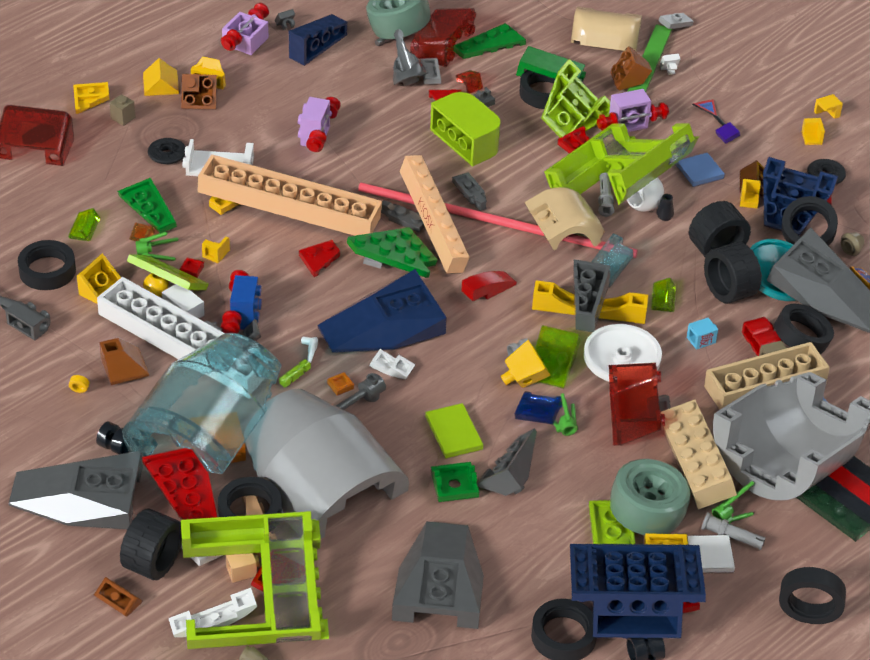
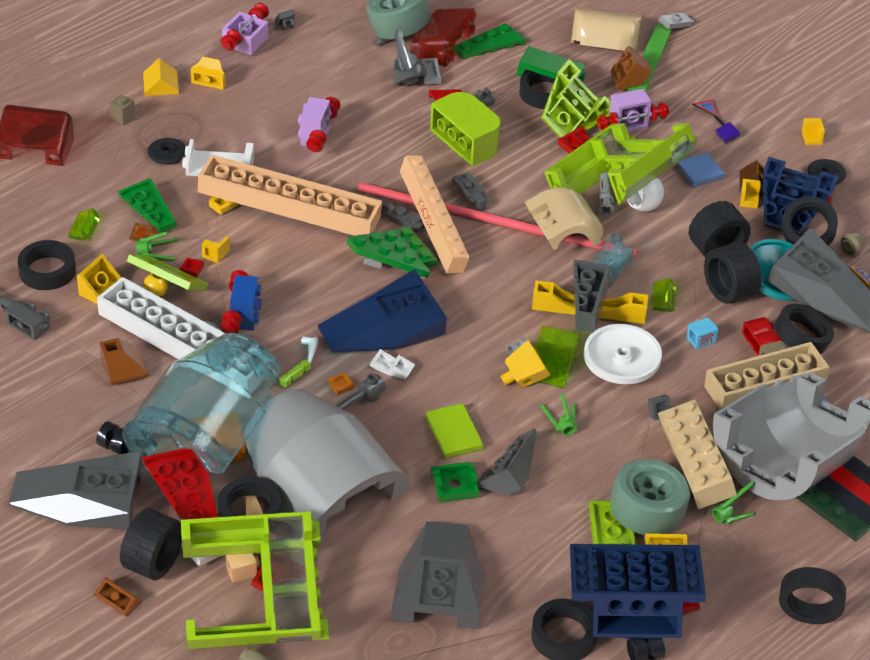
yellow tile [69,375,90,393] -> none
yellow wing [73,82,110,114] -> none
white brick [162,284,204,319] -> none
white slope [169,588,257,637] -> none
dark orange slope [181,74,217,110] -> none
dark grey slope [243,319,261,345] -> none
dark blue wedge [289,14,347,66] -> none
red wing [299,240,340,277] -> none
clear red bracket [456,70,483,94] -> none
red slope [461,271,517,301] -> none
clear blue plate [514,391,563,425] -> none
clear red windscreen [609,363,665,446] -> none
black cone [656,194,674,221] -> none
white tile [659,54,680,75] -> none
white tile [687,535,735,573] -> none
light grey pin [701,512,766,550] -> none
yellow panel [814,94,843,119] -> none

